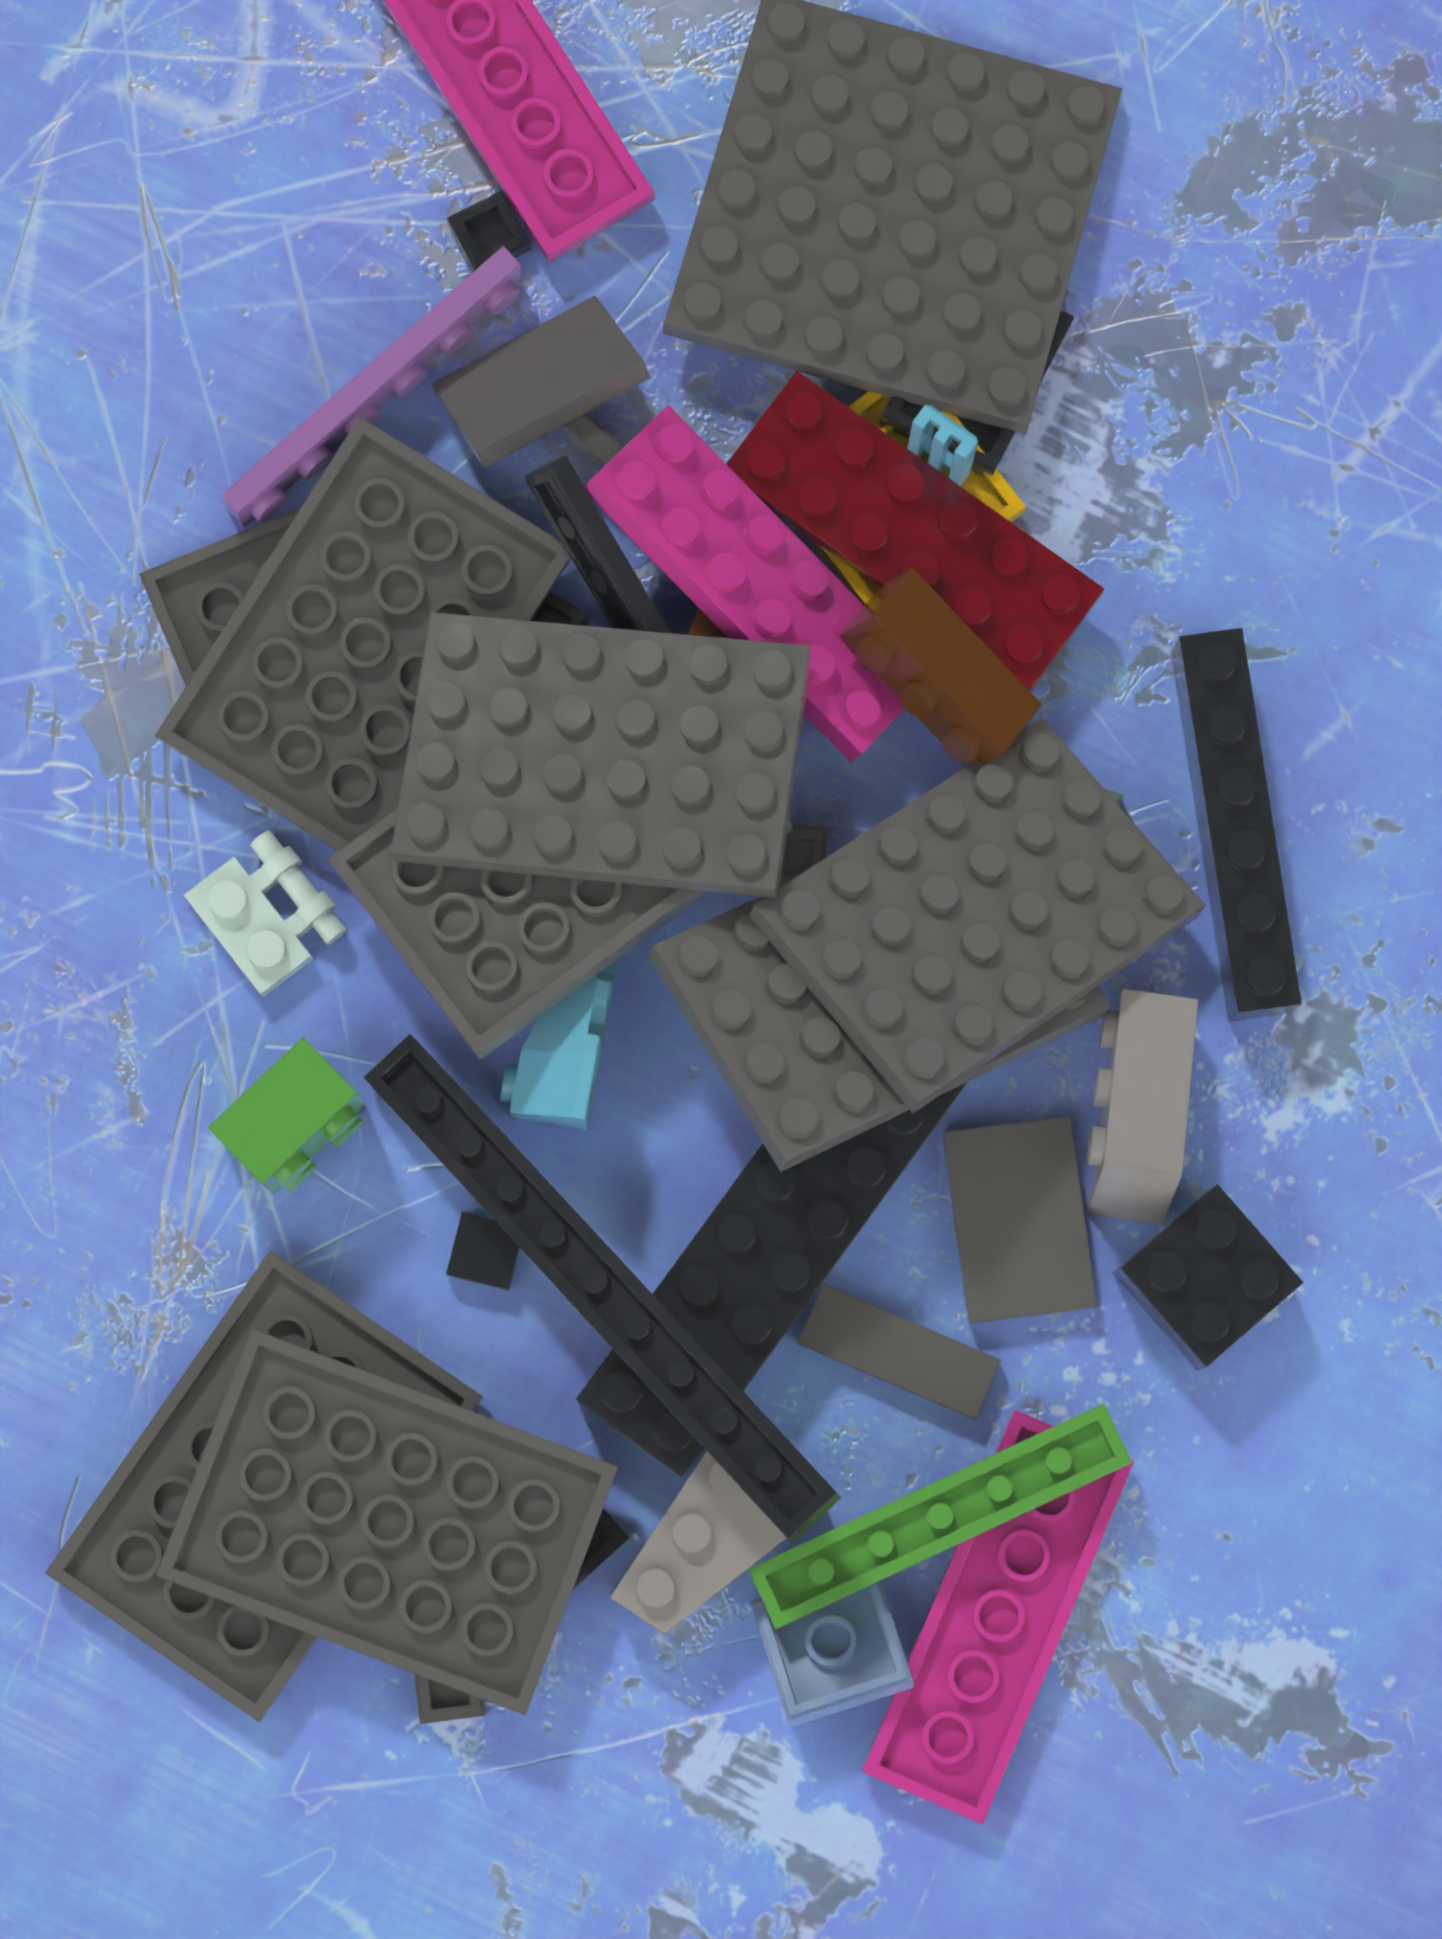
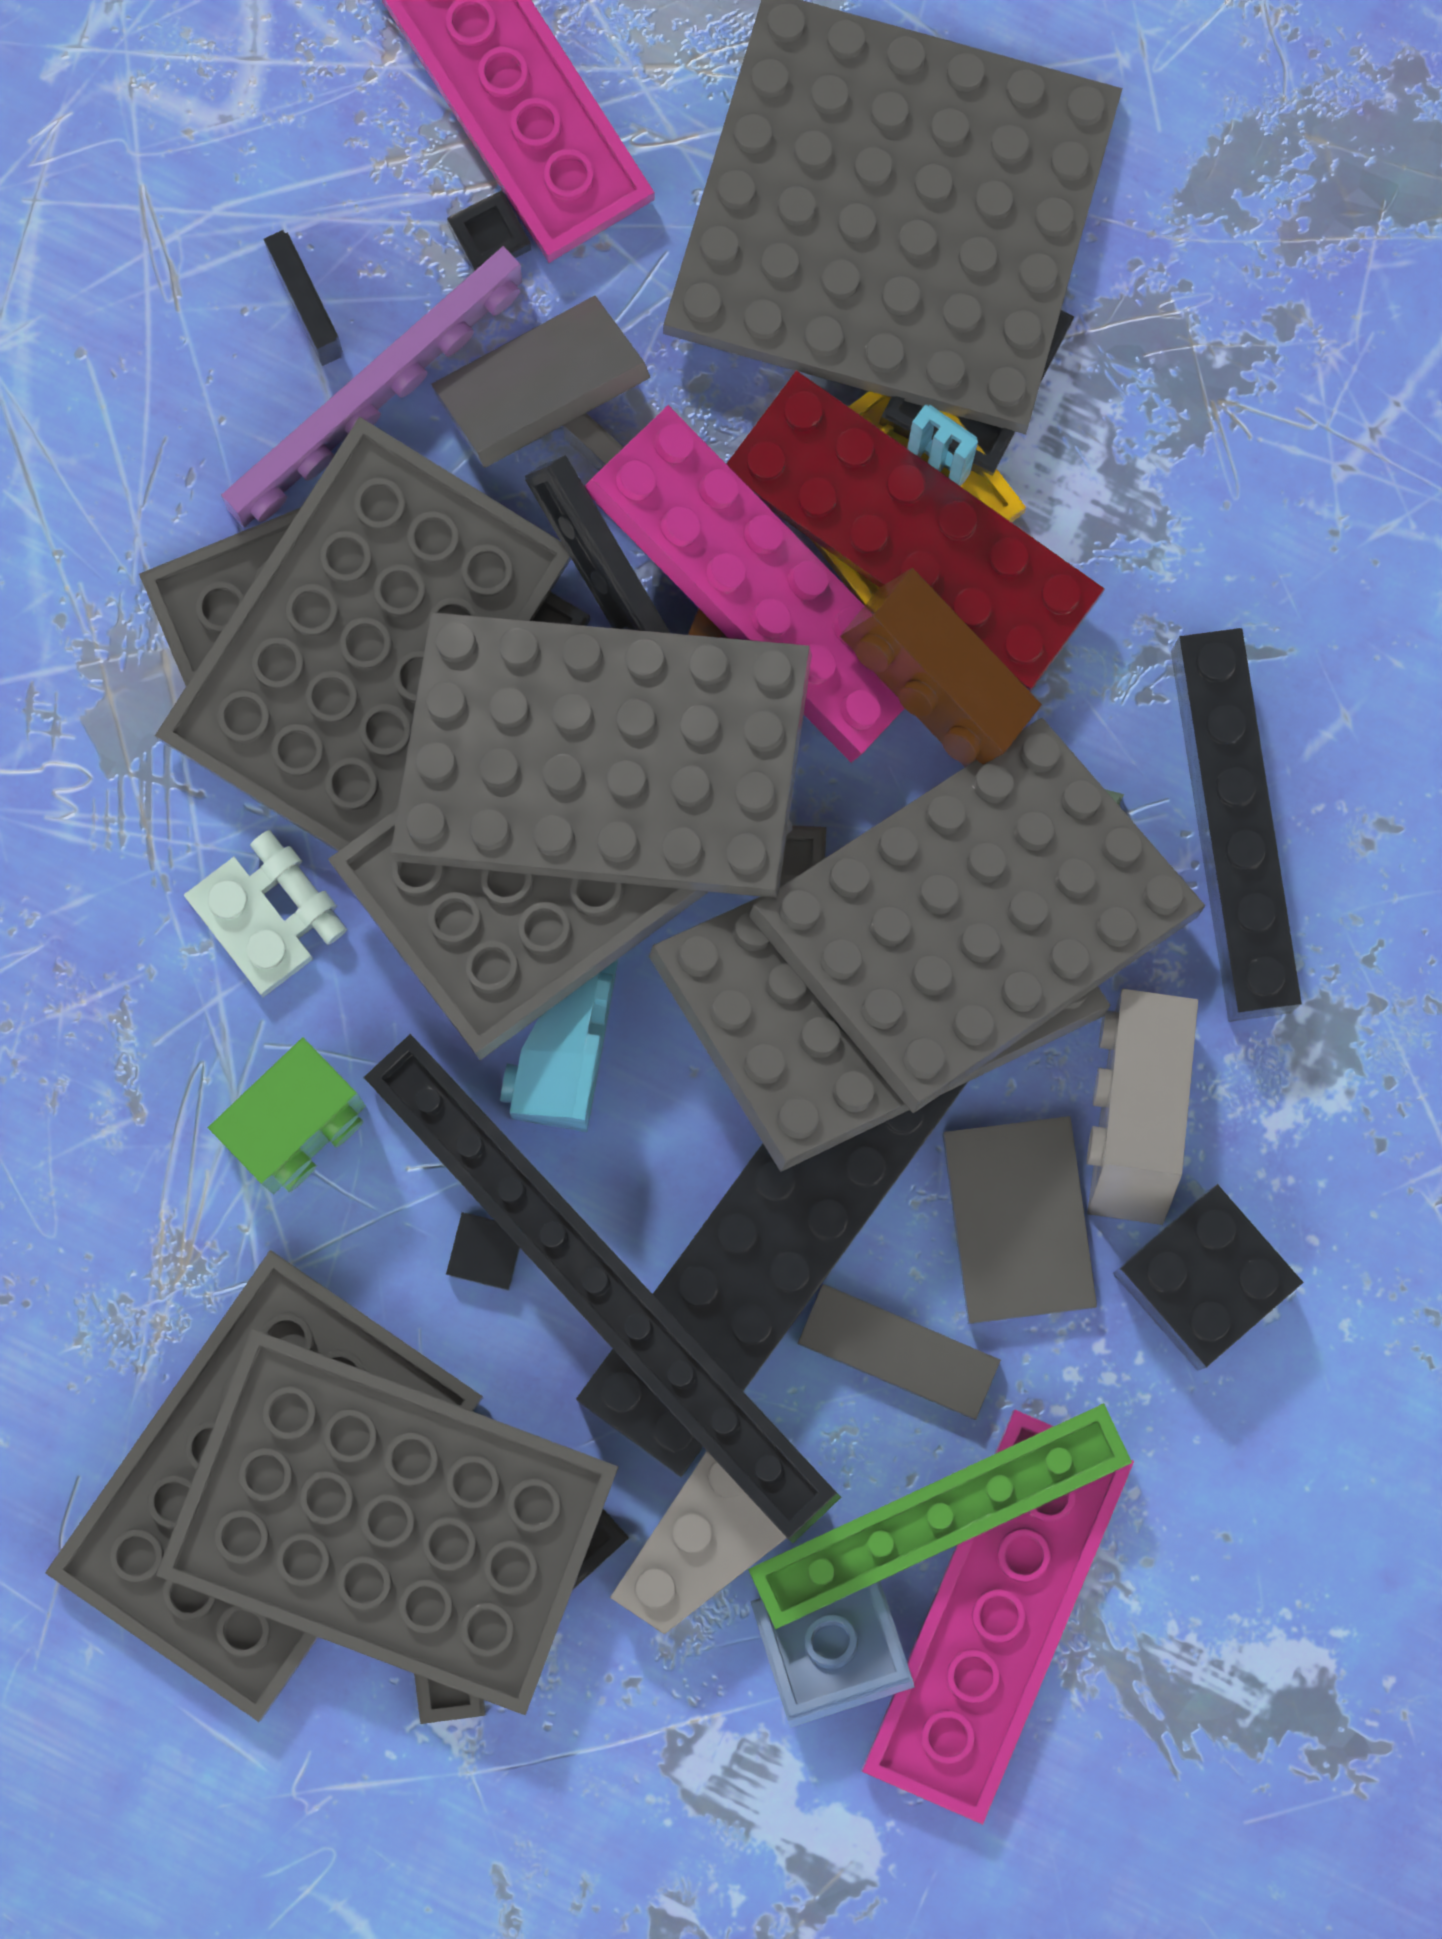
none -> black tile [263,230,343,366]

